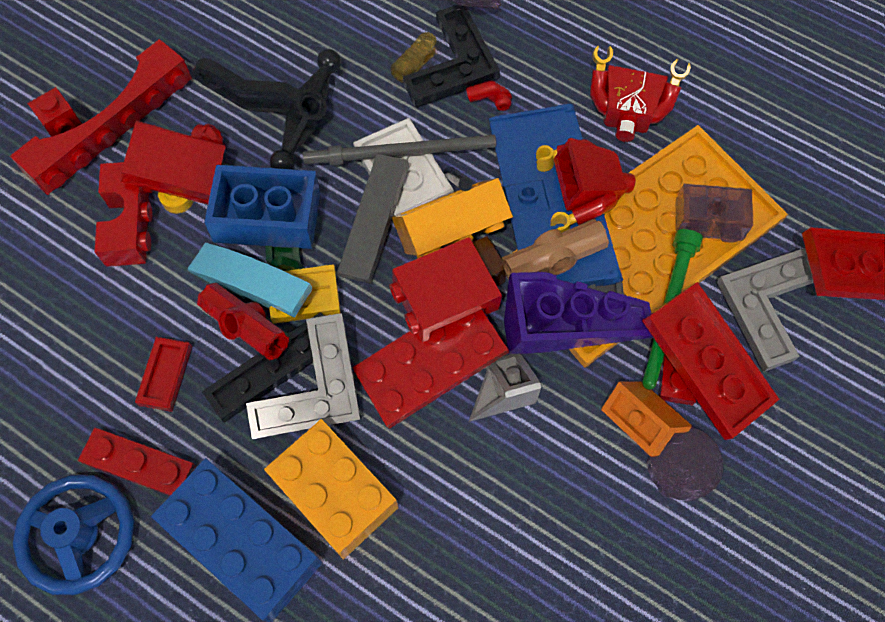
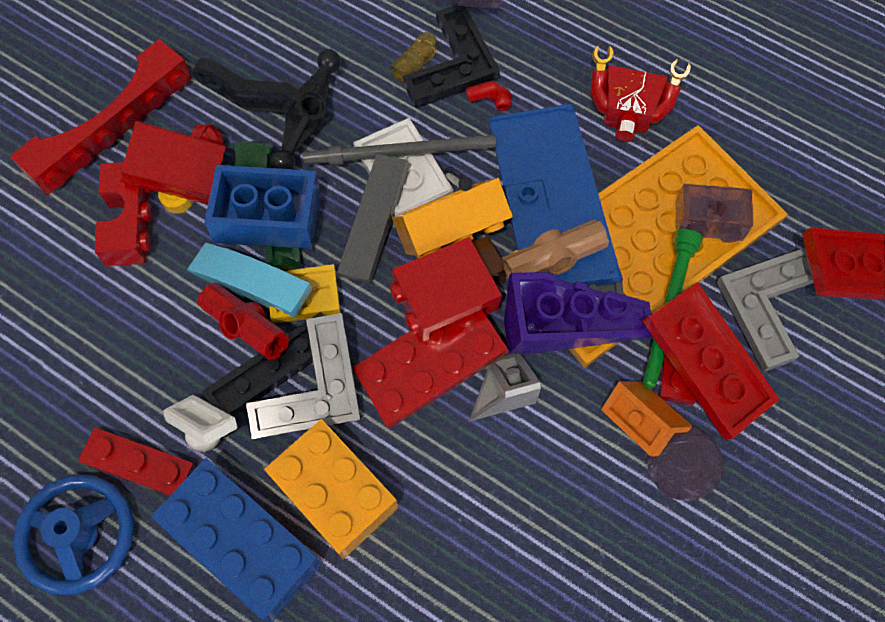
red brick [27,87,82,137] -> none
red tile [135,337,192,412] -> none
red torso [536,138,636,233] -> none
none -> white tile [163,395,237,452]
none -> dark green tile [233,141,272,168]

